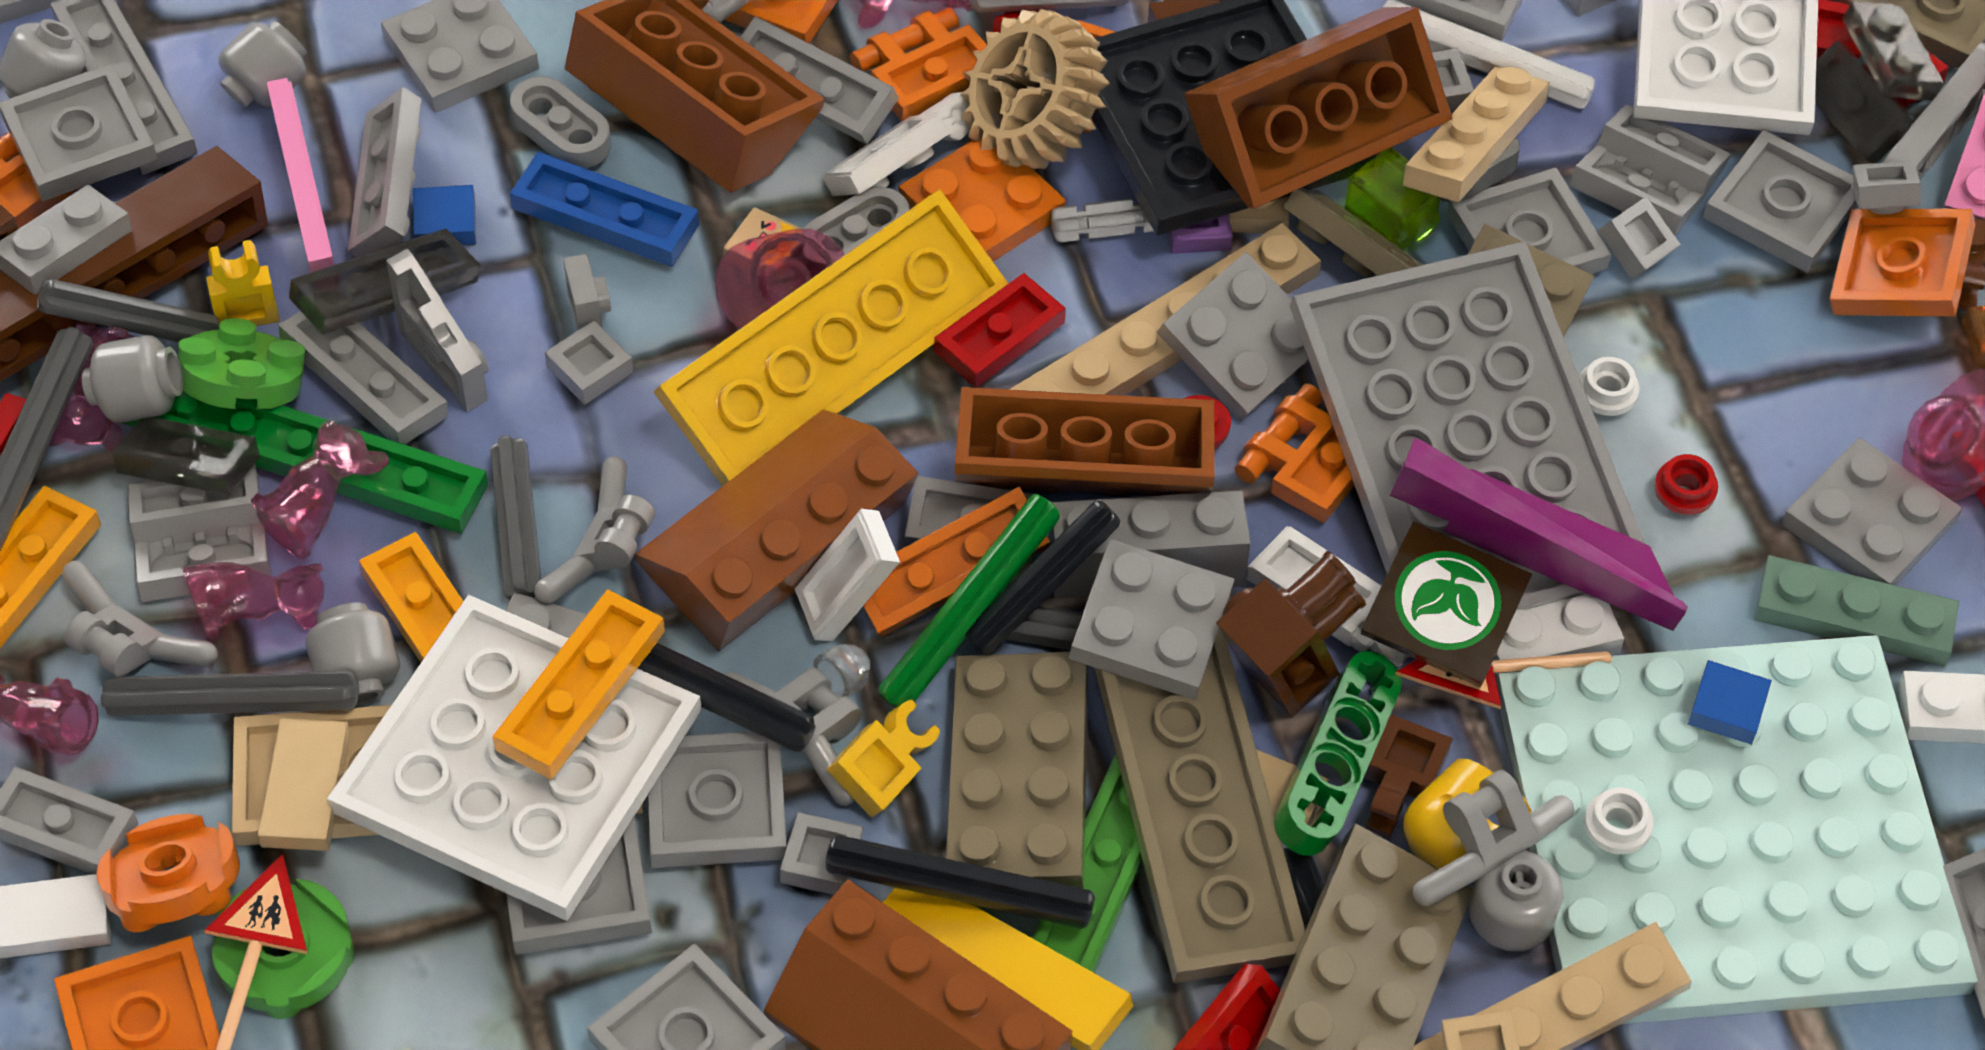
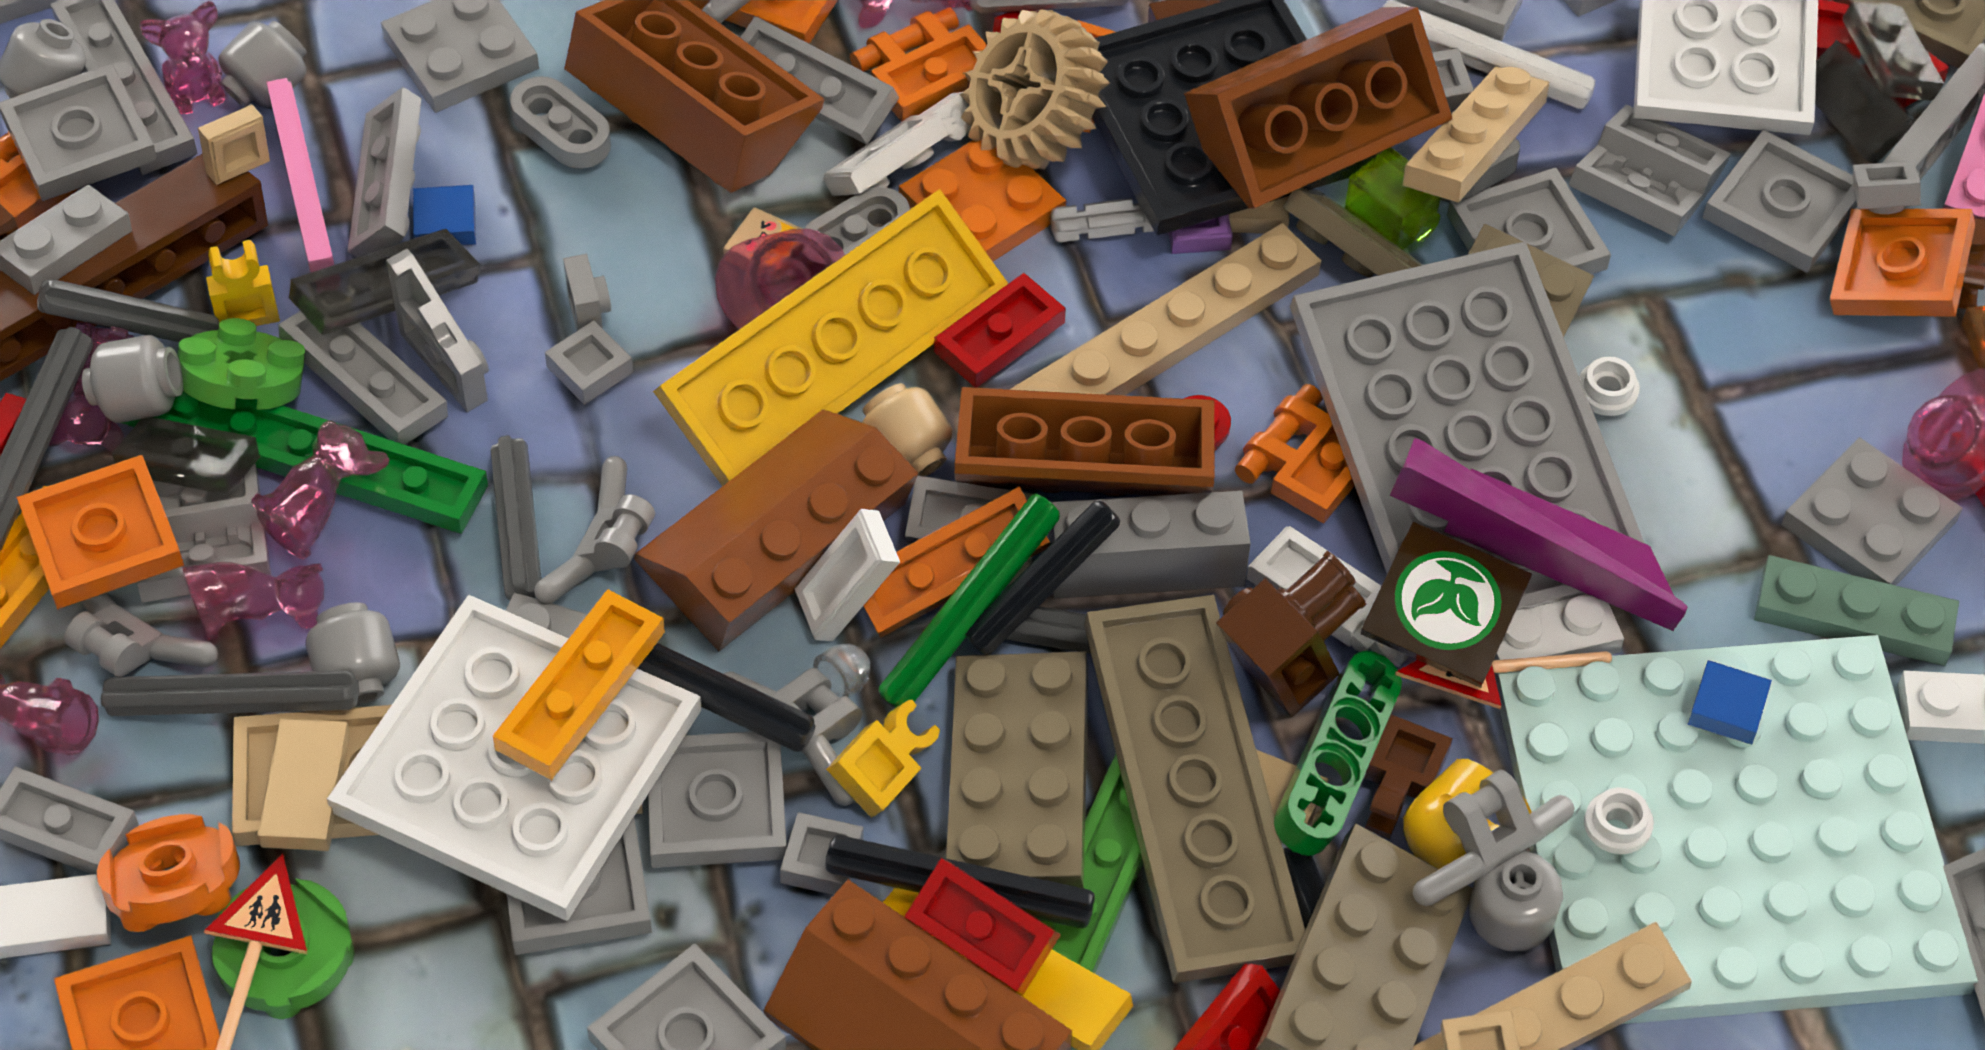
light orange plate [358,532,464,663] -> none
blue plate [510,152,699,267] -> none
light grey plate [1069,539,1235,700] -> none
light grey plate [1156,252,1309,421] -> none
light grey plate [1597,196,1681,280] -> none
red plate [1654,454,1719,515] -> none
none -> orange plate [17,455,184,610]
none -> clear pink animal [140,1,225,114]
none -> tan tile [198,105,270,185]
none -> tan head [862,383,953,477]
none -> red plate [904,858,1061,994]

